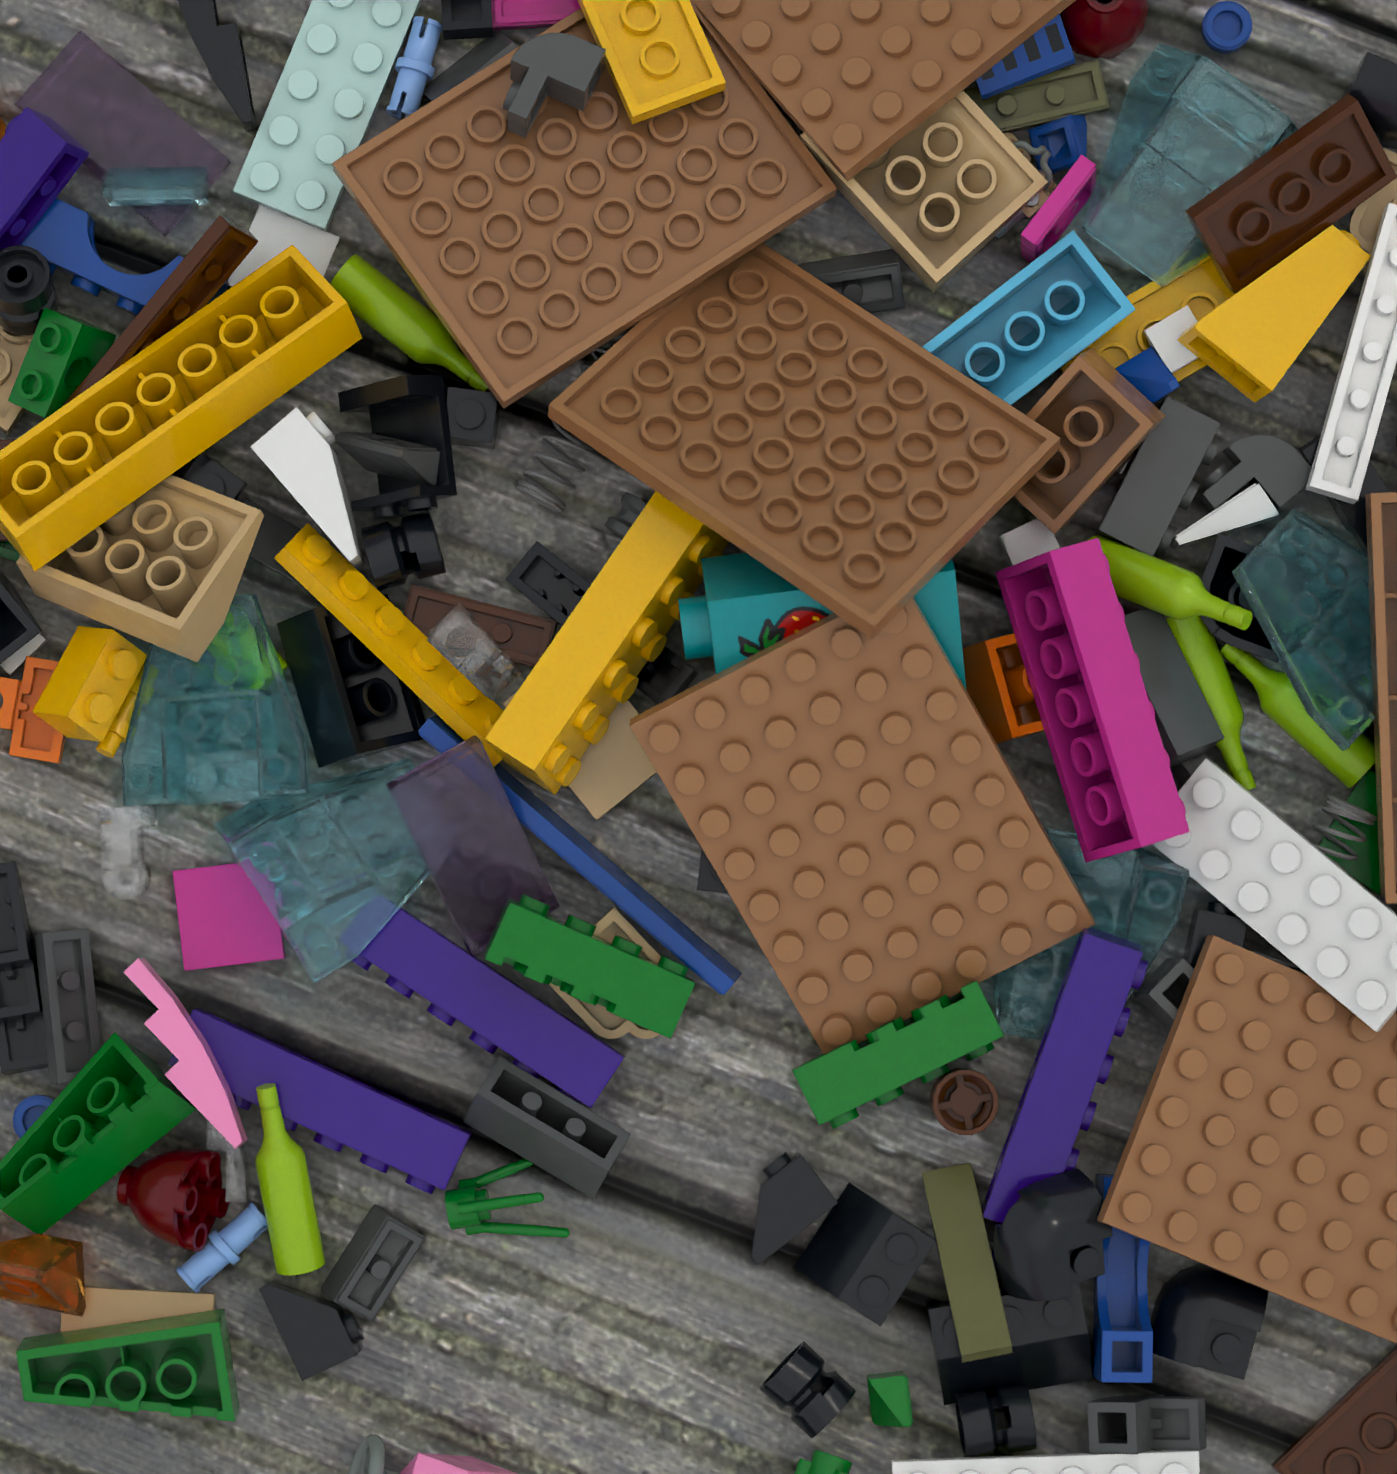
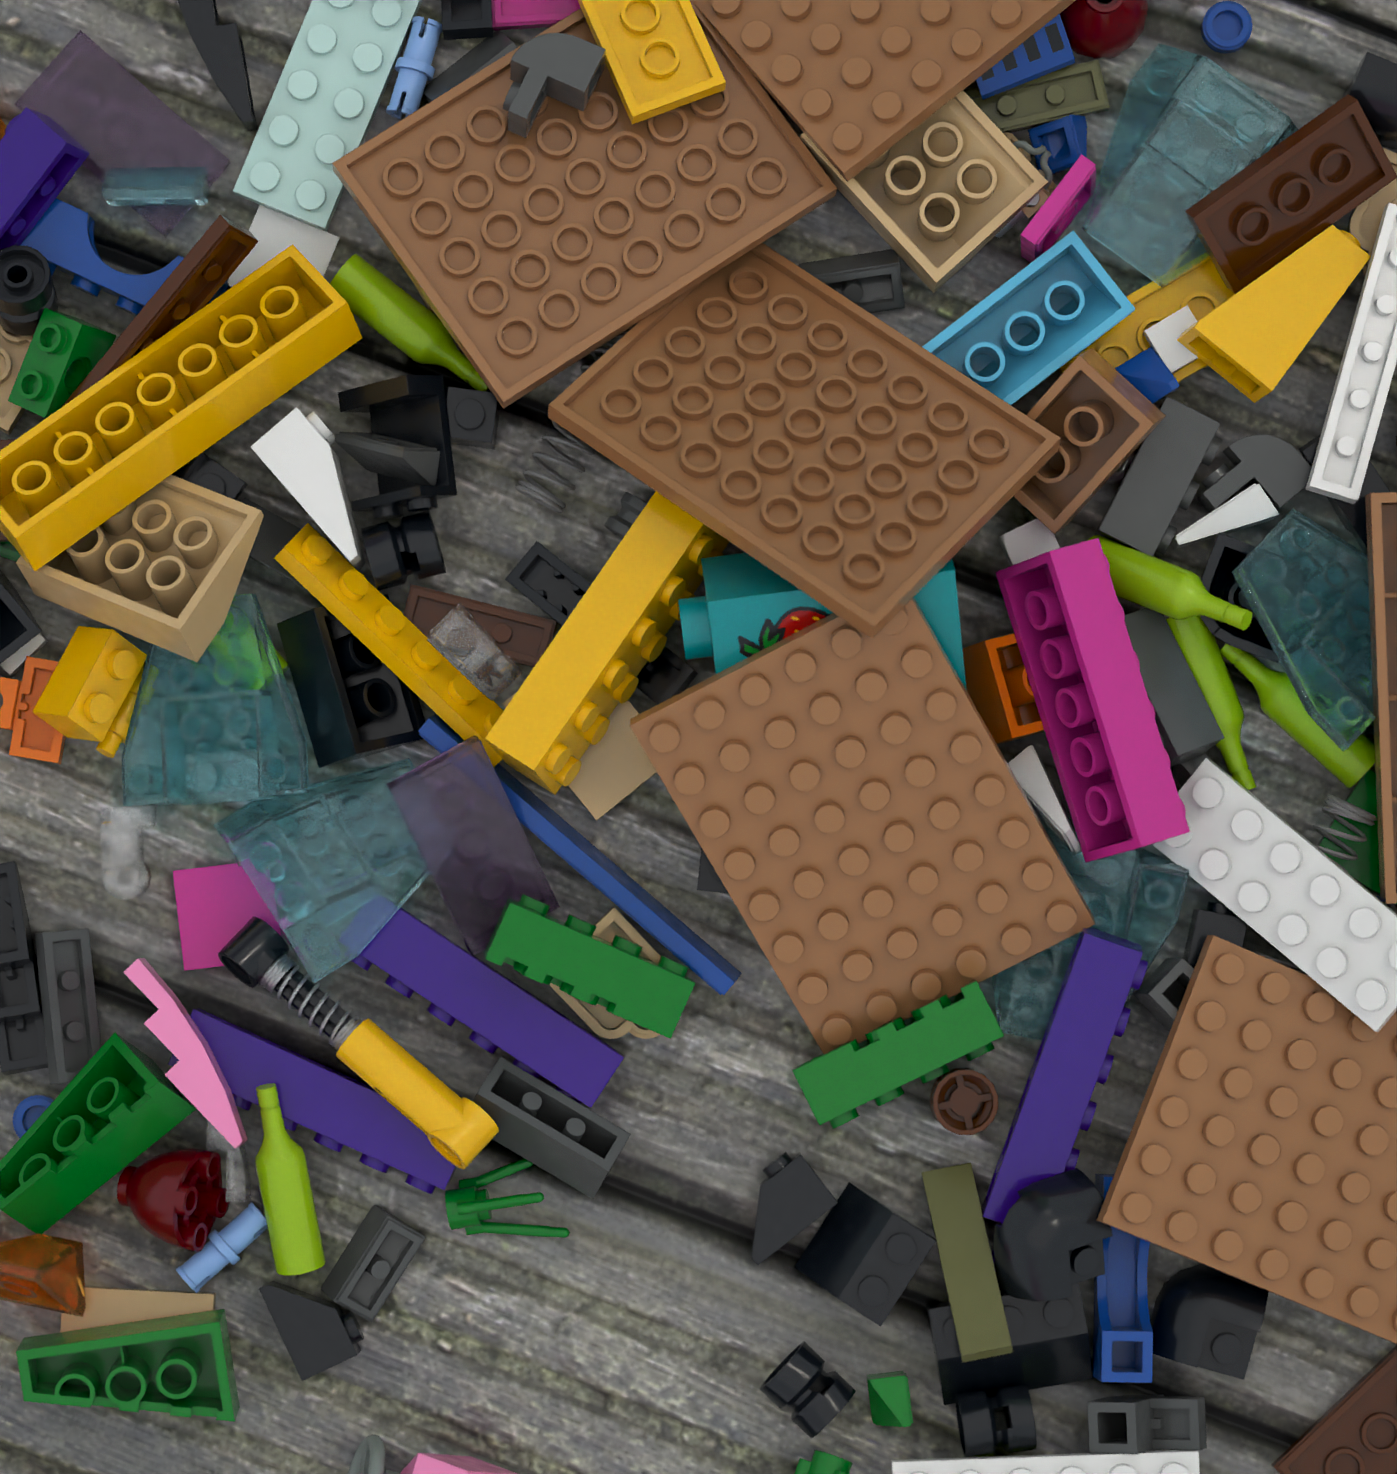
none -> piece [218,916,499,1169]
none -> white slope [1008,745,1081,853]

